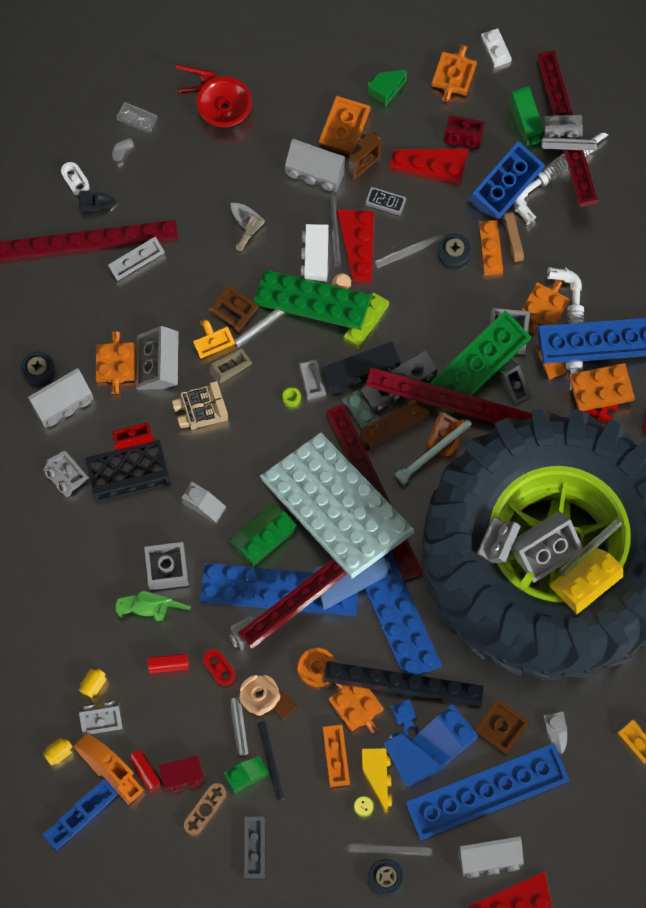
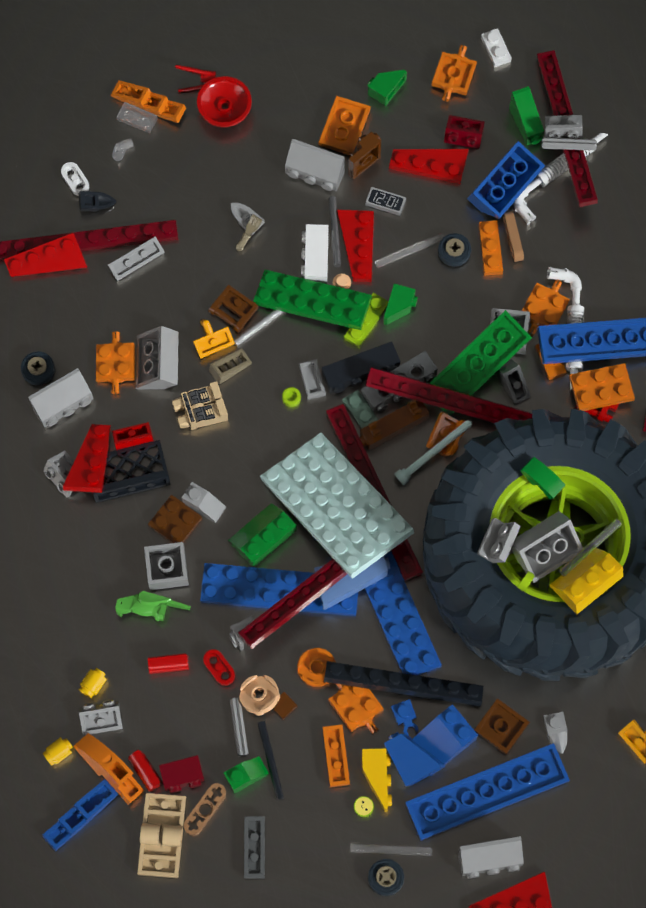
none -> red wing [4,232,88,277]
none -> red wing [63,424,111,493]
none -> orange slope [111,80,186,123]
none -> tan plate [137,793,187,878]
none -> reddish brown plate [148,495,202,543]
none -> green slope [383,284,418,325]
none -> green slope [520,457,565,499]

